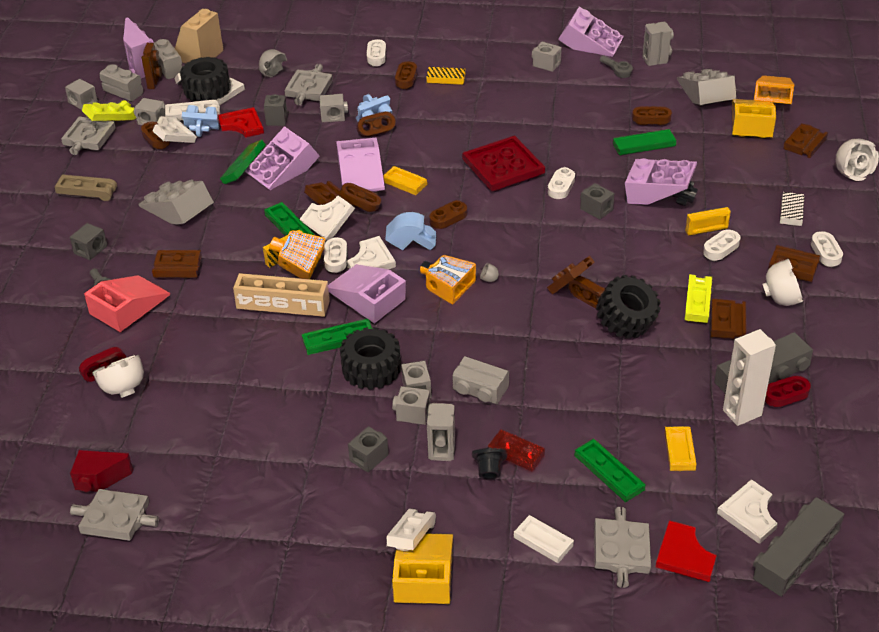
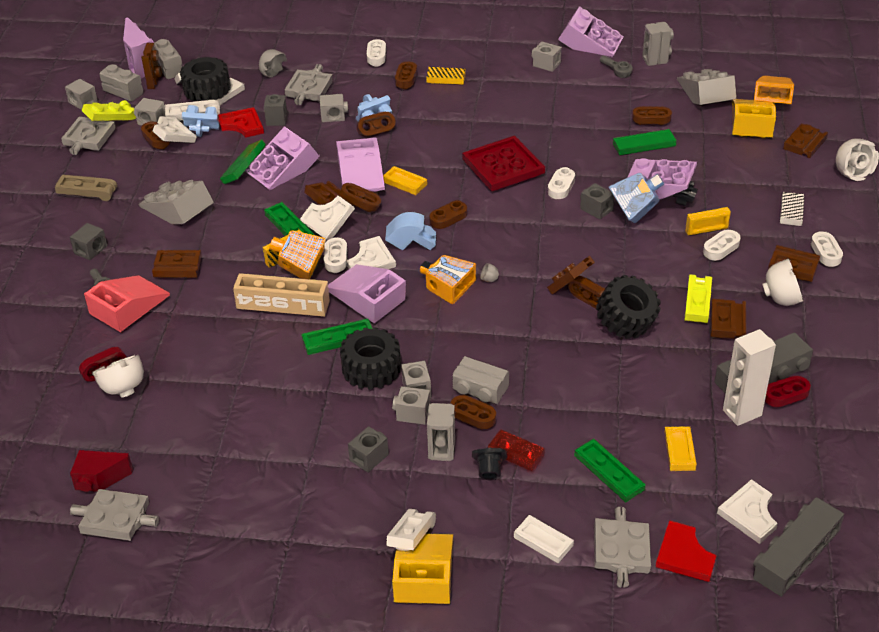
tan slope [175,9,223,63] -> none
none -> reddish brown plate [450,395,496,429]
none -> medium blue torso [609,173,665,223]

